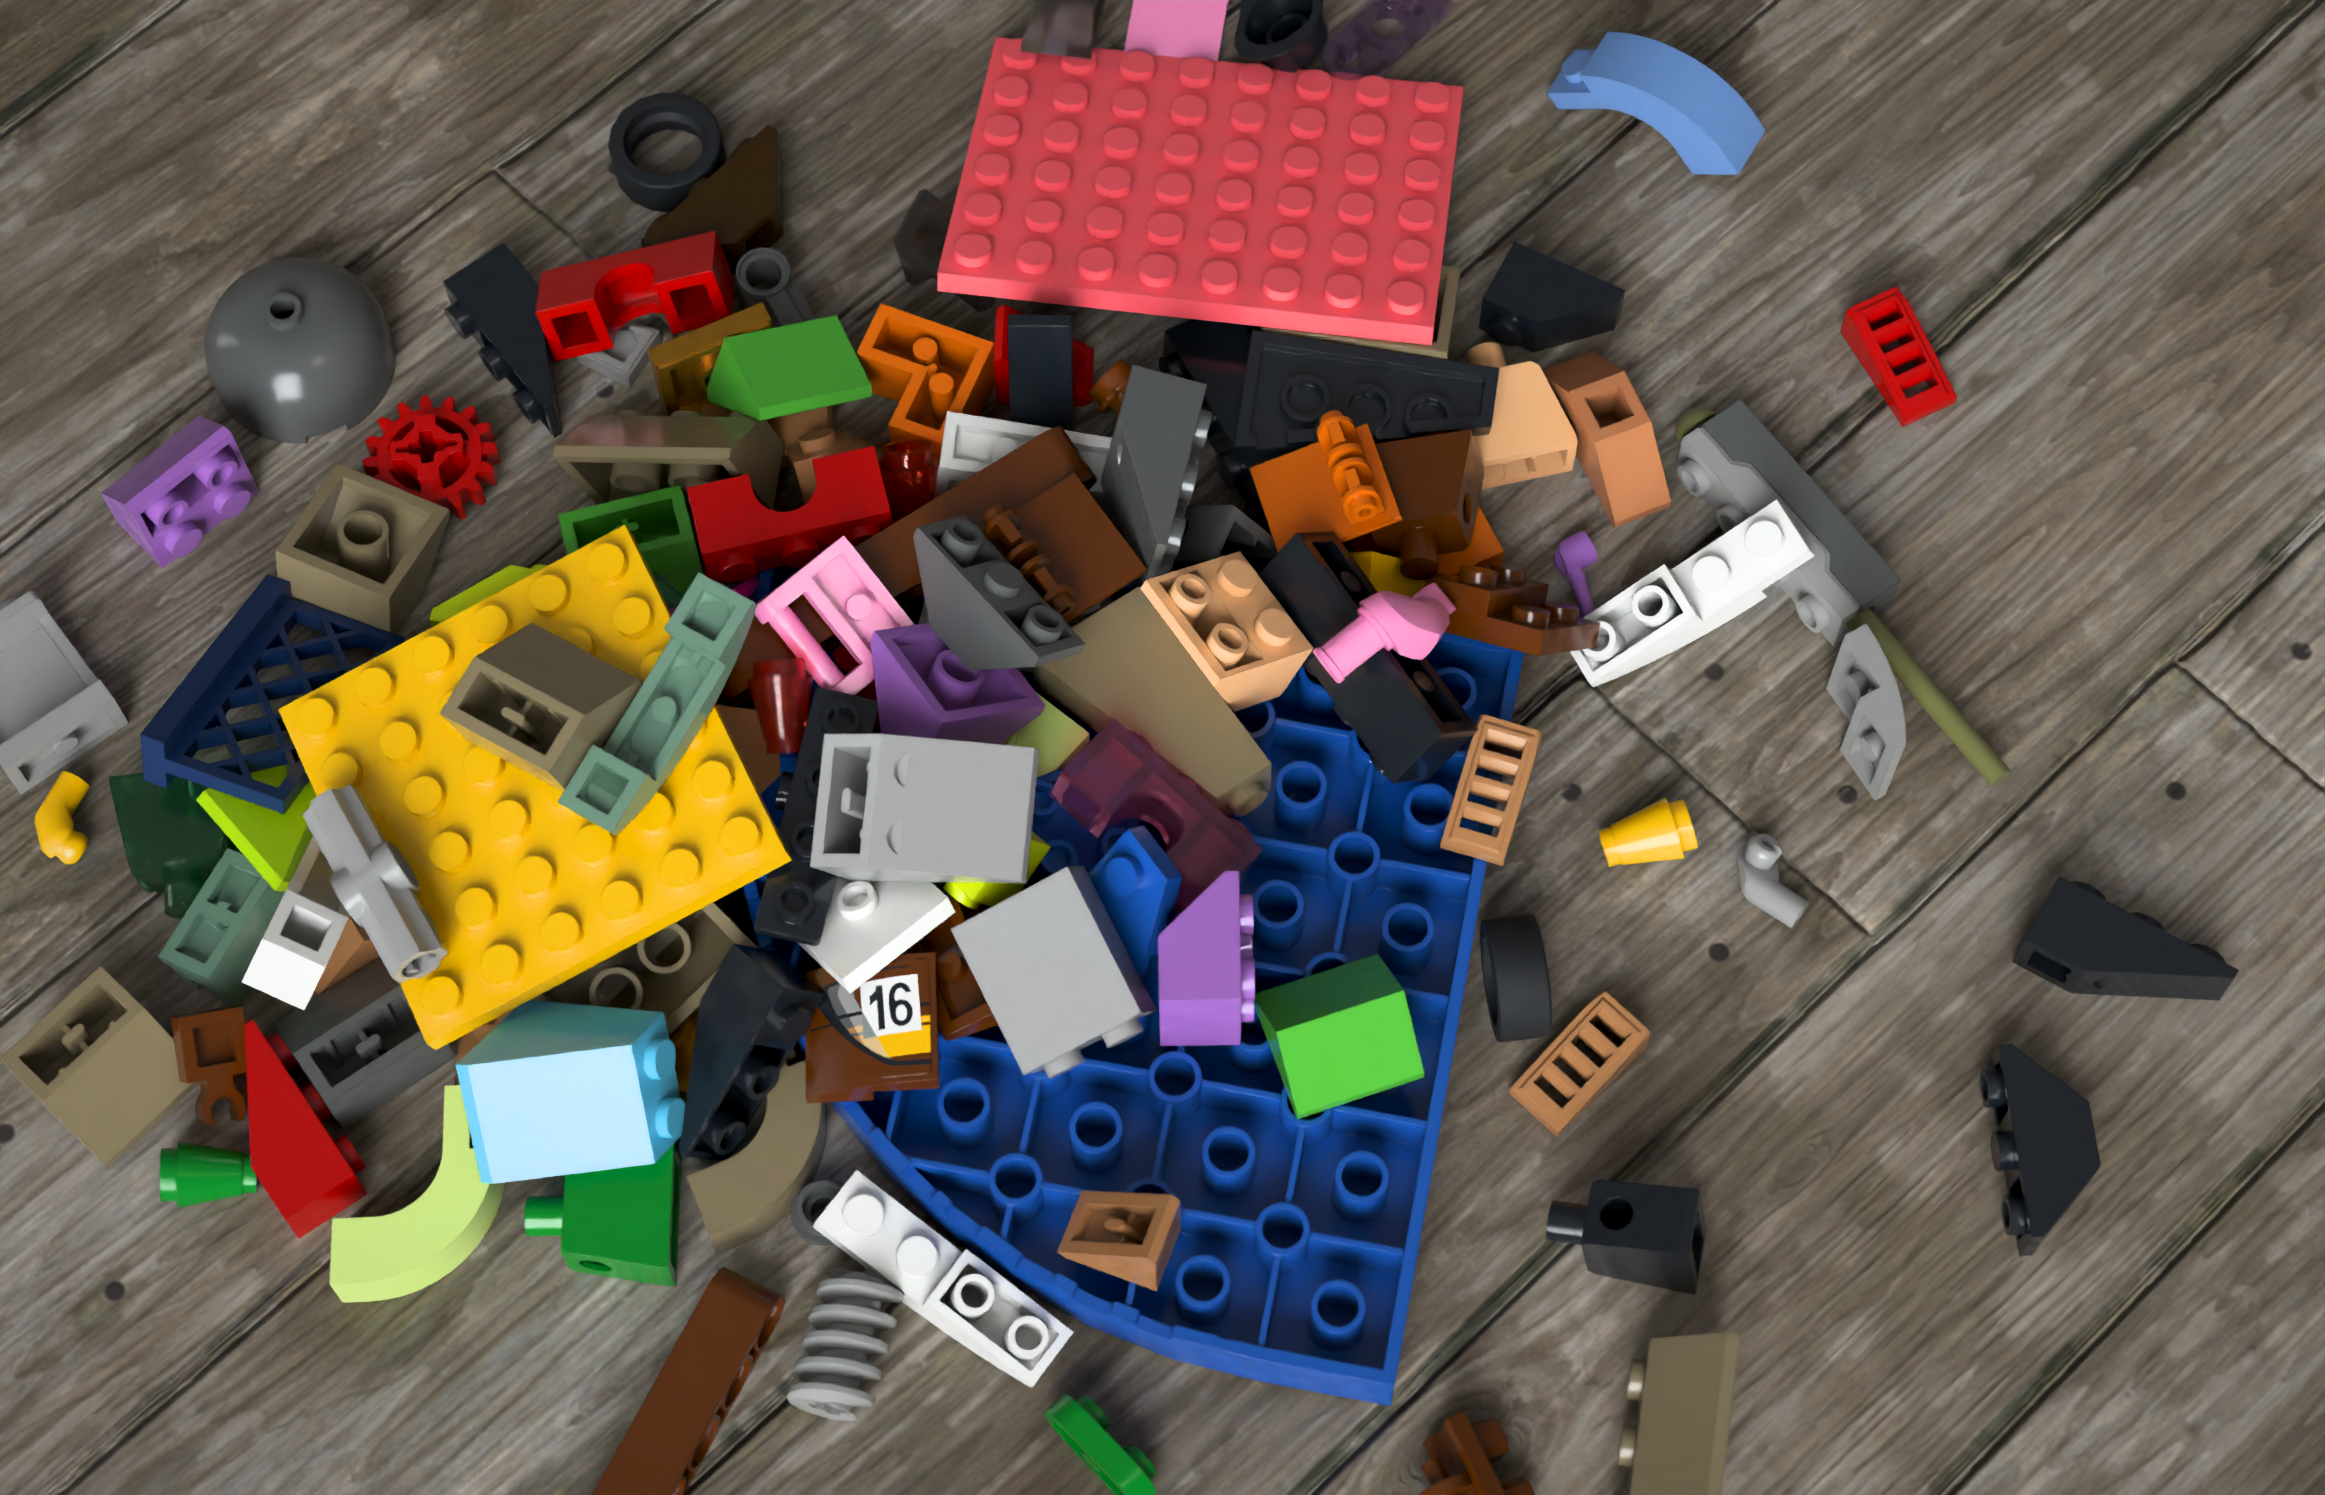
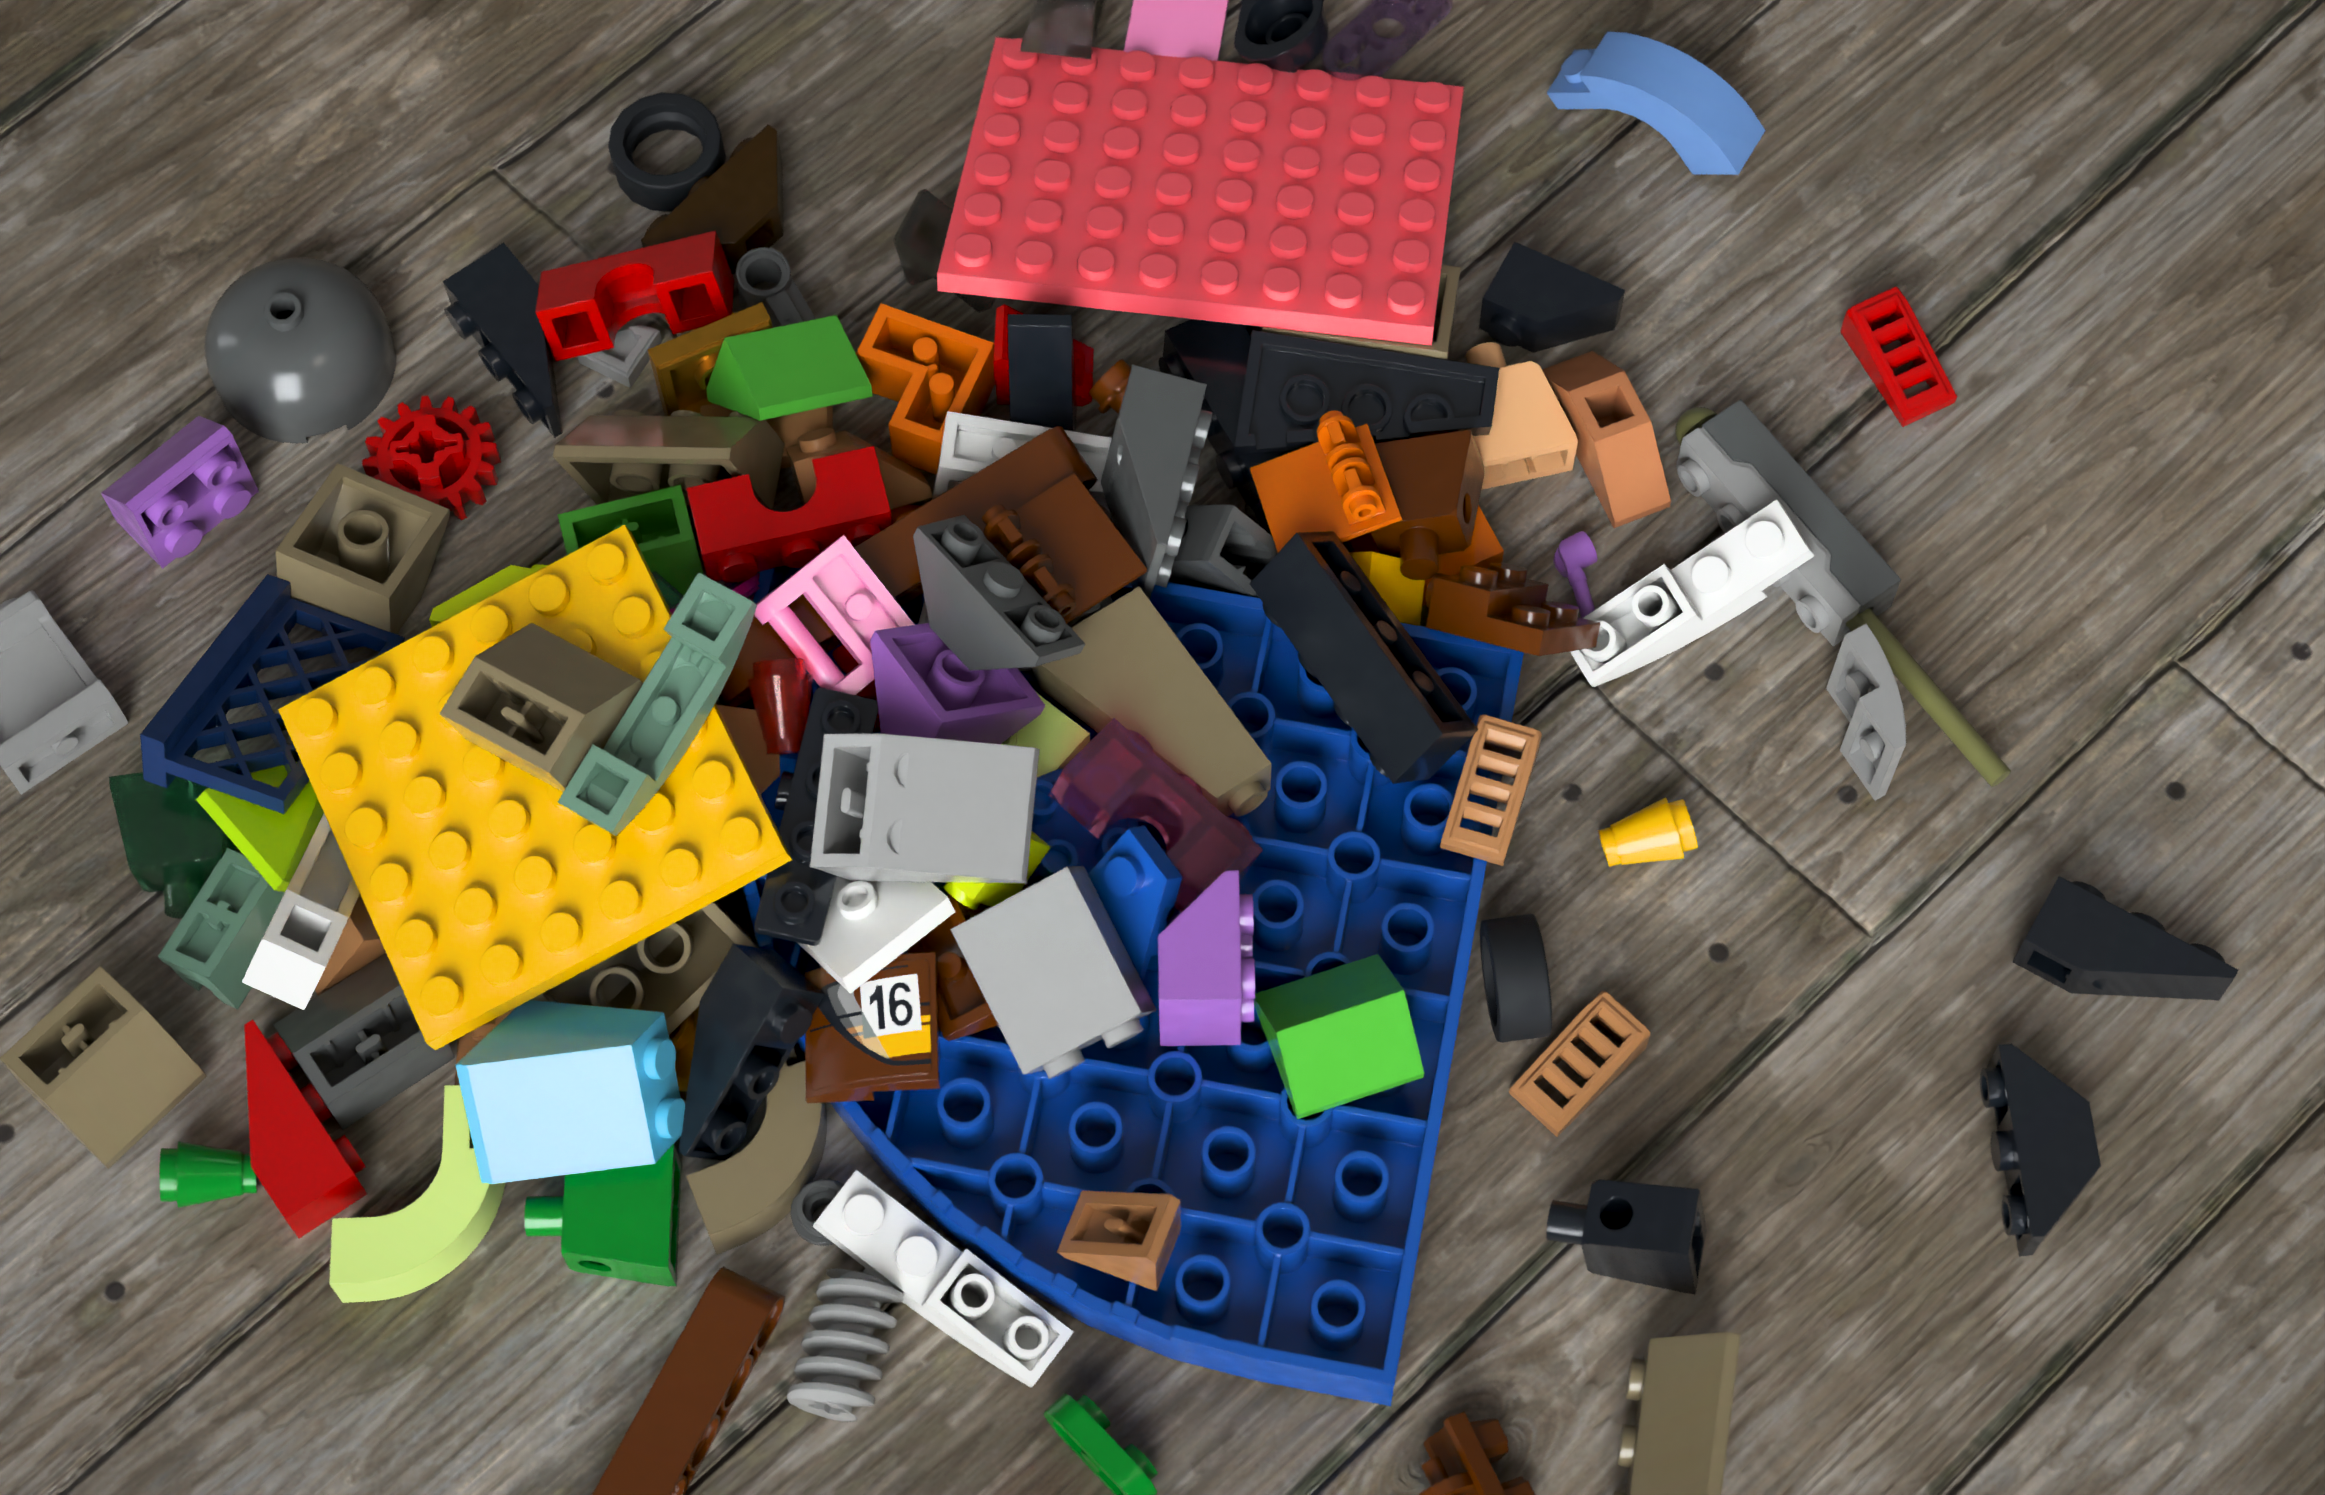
yellow arm [34,771,90,865] -> none
reddish brown plate [170,1005,246,1126] -> none
light grey piece [303,784,449,984] -> none
clear red cone [878,439,939,523] -> none
light nougat slope [1141,551,1313,712] -> none
bright pink arm [1313,582,1457,684] -> none
light grey arm [1737,834,1809,929] -> none

